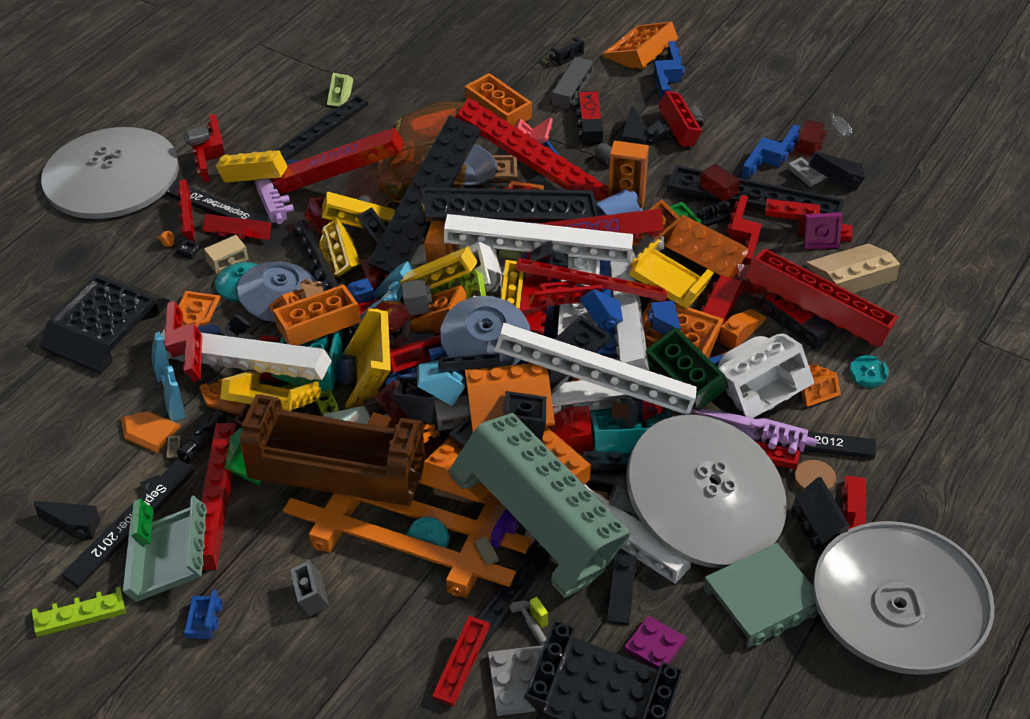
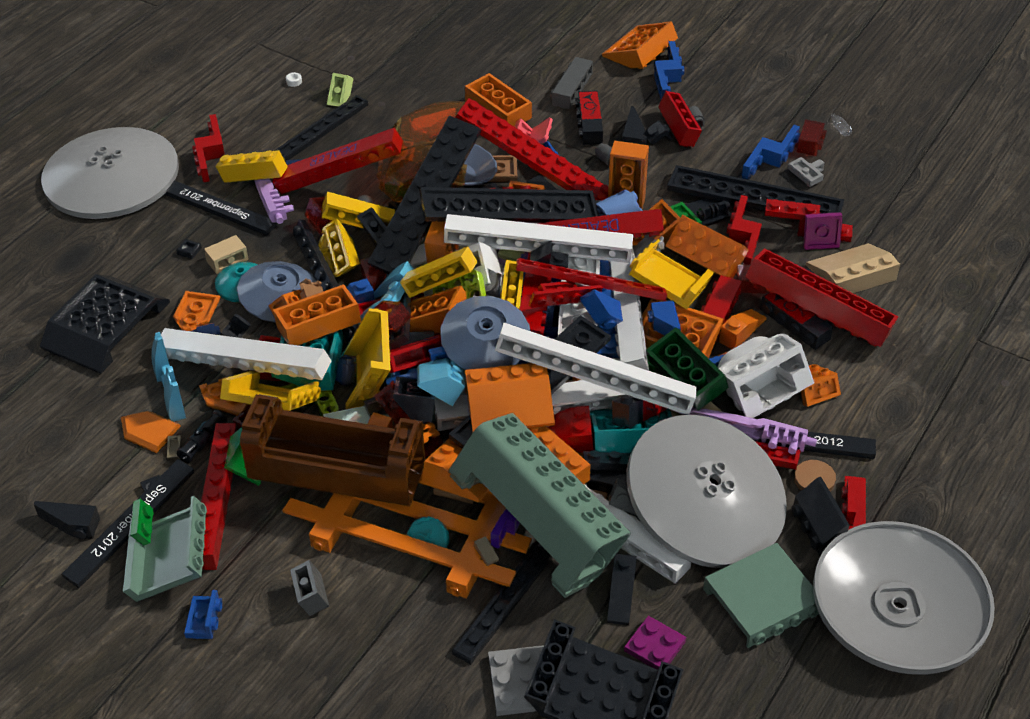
lime hinge [32,586,126,637] -> none
orange piece [156,231,174,247] -> none
red bracket [163,301,203,382] -> none
red plate [177,179,195,242] -> none
dark grey brick [183,126,210,147] -> none
red bracket [203,214,272,240] -> none
dark grey brick [402,279,432,316] -> none
red plate [432,616,490,707] -> none
black tile [438,353,500,372] -> none
black slope [502,391,547,441] -> none
light grey piece [509,600,547,646] -> none
neon yellow tile [530,597,548,628] -> none
black hinge [549,37,584,66] -> none
clear red brick [699,163,740,201] -> none
black slope [808,152,865,190] -> none
teal tile [849,355,889,388] -> none
none -> white tile [286,73,302,87]

